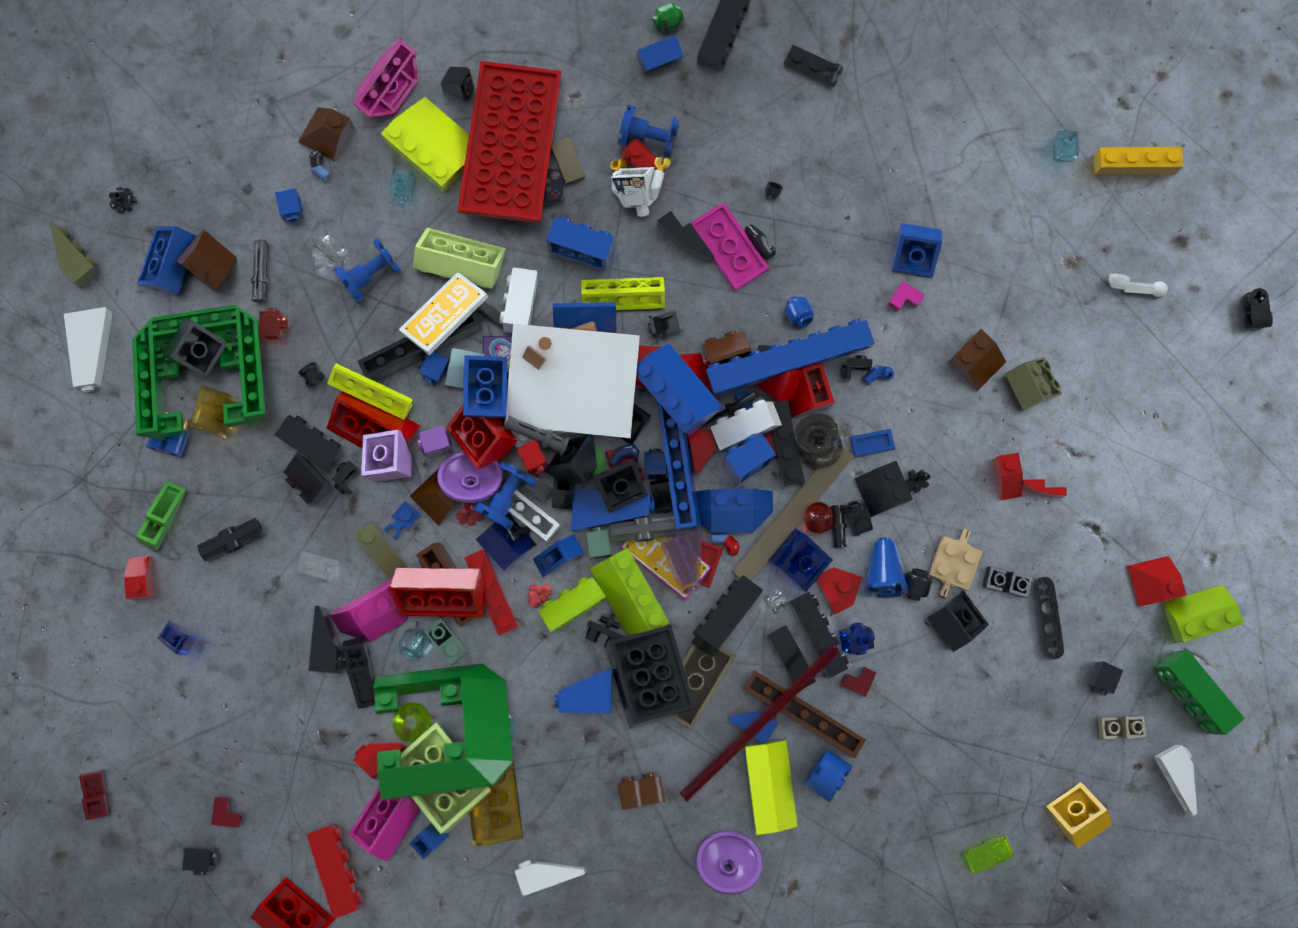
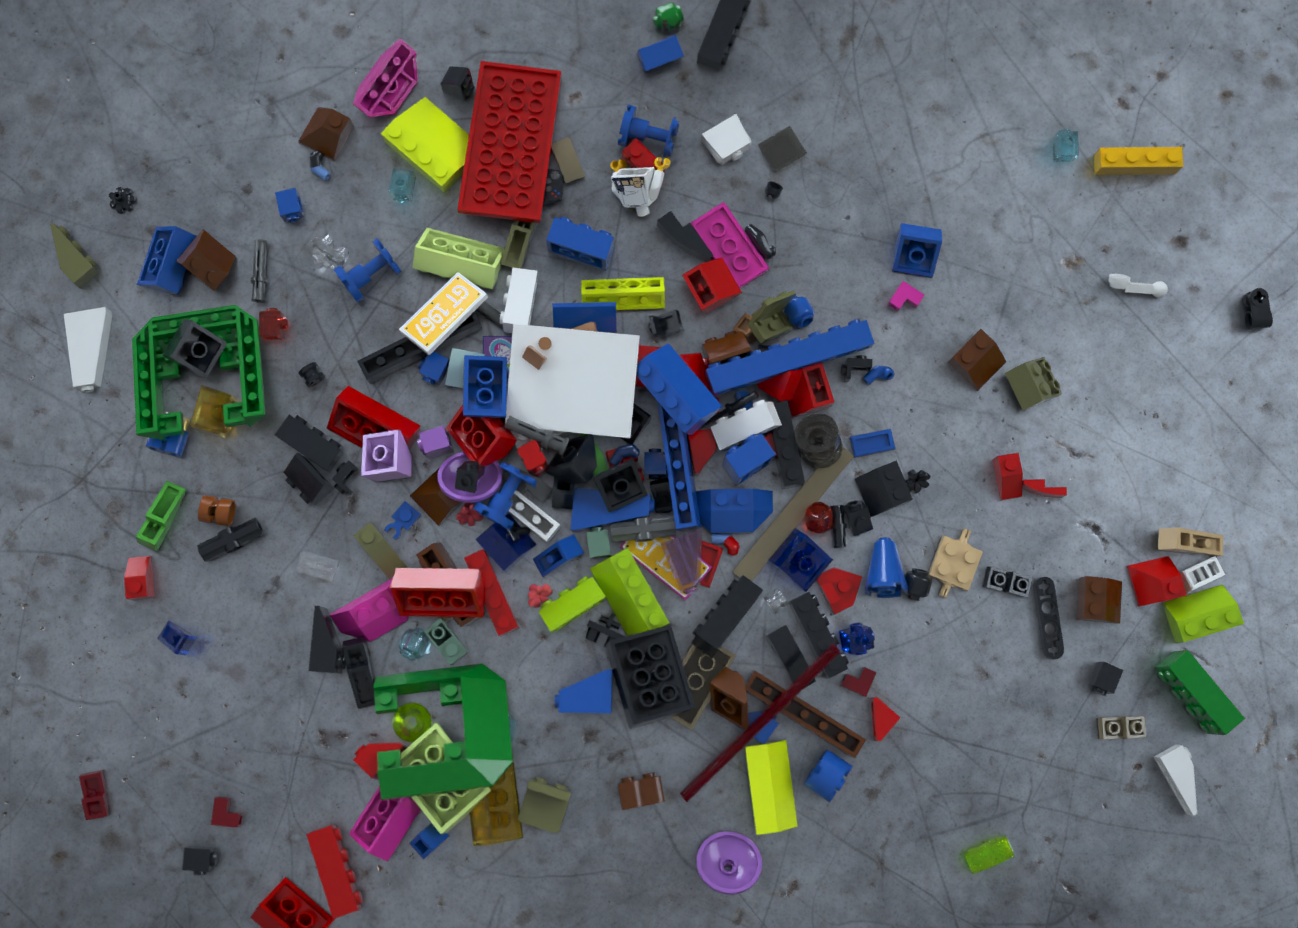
neon yellow fence [327,363,413,420] -> none
white slope [515,860,586,896] -> none
black plate [783,45,844,87] -> none
black slope [928,590,989,652] -> none
yellow slope [1046,783,1113,849] -> none
none -> dark orange wheel [198,495,236,527]
none -> black bracket [455,460,485,493]
none -> olive slope [500,220,537,268]
none -> olive bracket [518,776,572,833]
none -> red slope [682,257,742,314]
none -> white torso [701,114,752,166]
none -> reddish brown slope [710,667,748,731]
none -> medium nougat slope [733,313,757,344]
none -> olive bracket [747,290,796,344]
none -> clear smoke piece [758,126,807,172]
none -> red slope [870,697,901,741]
none -> reddish brown slope [1077,576,1122,624]
none -> tan slope [1158,527,1223,556]
none -> white slope [1180,556,1225,593]

